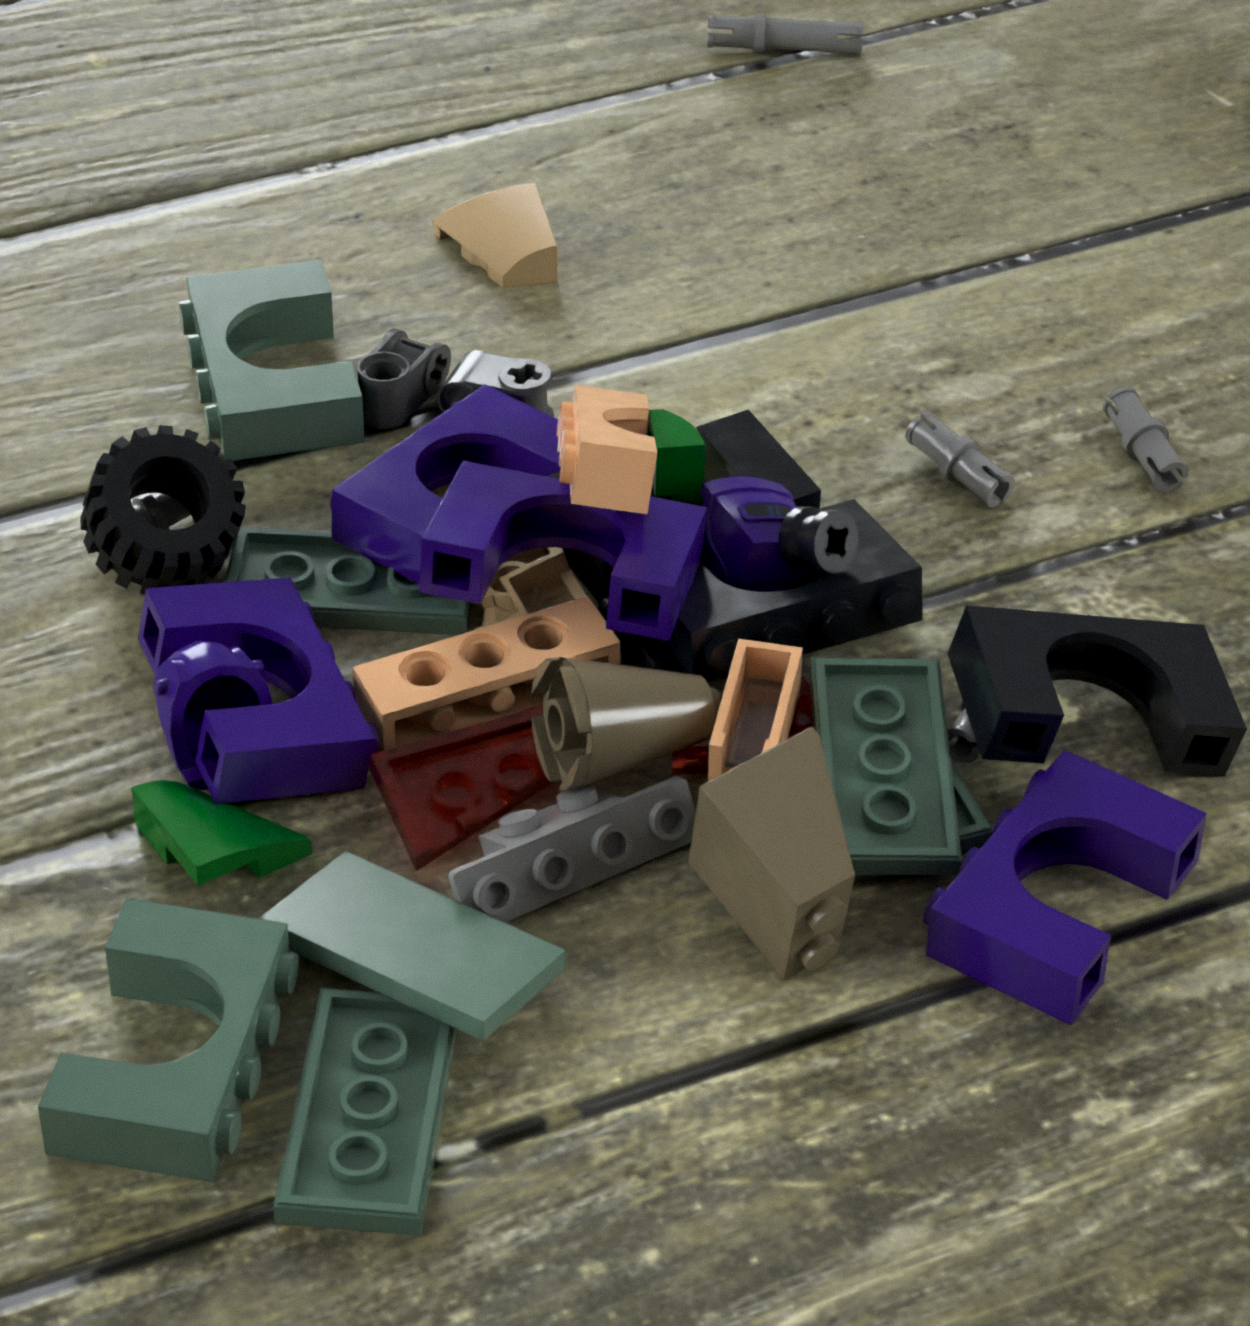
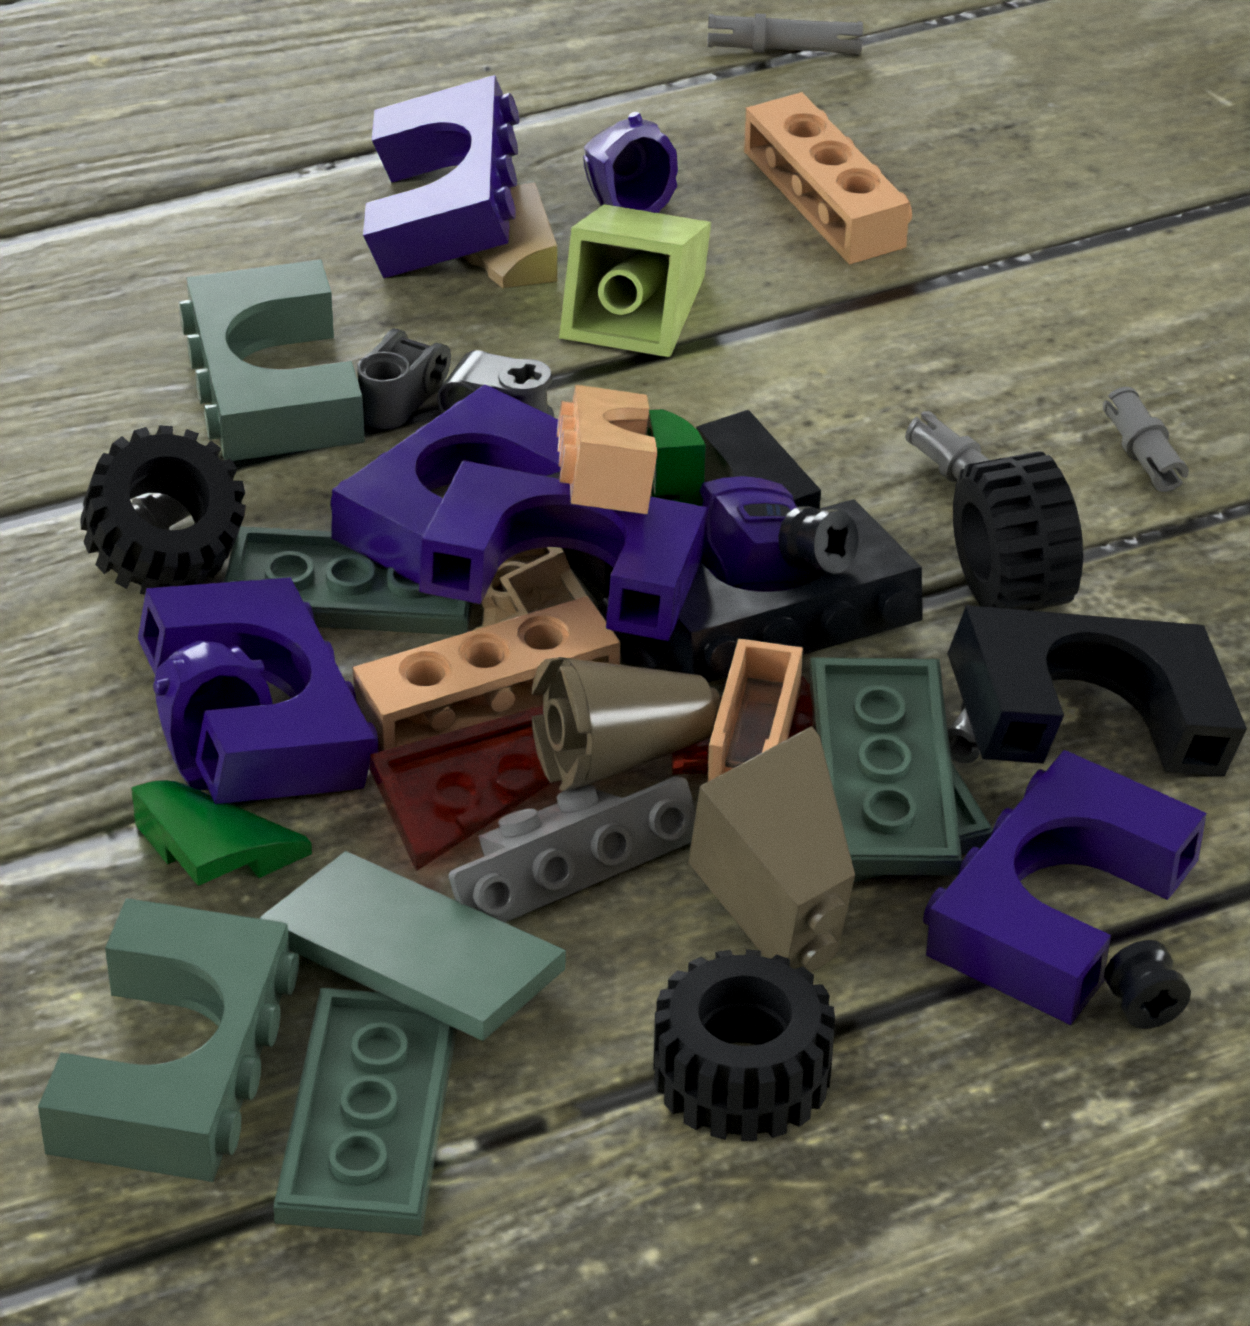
none -> dark purple arch [363,75,519,278]
none -> yellowish green slope [559,204,711,357]
none -> dark purple helmet [583,112,678,213]
none -> black tyre [653,949,835,1141]
none -> light nougat brick [744,92,912,265]
none -> black tyre [953,451,1083,611]
none -> black wheel [1104,940,1191,1029]

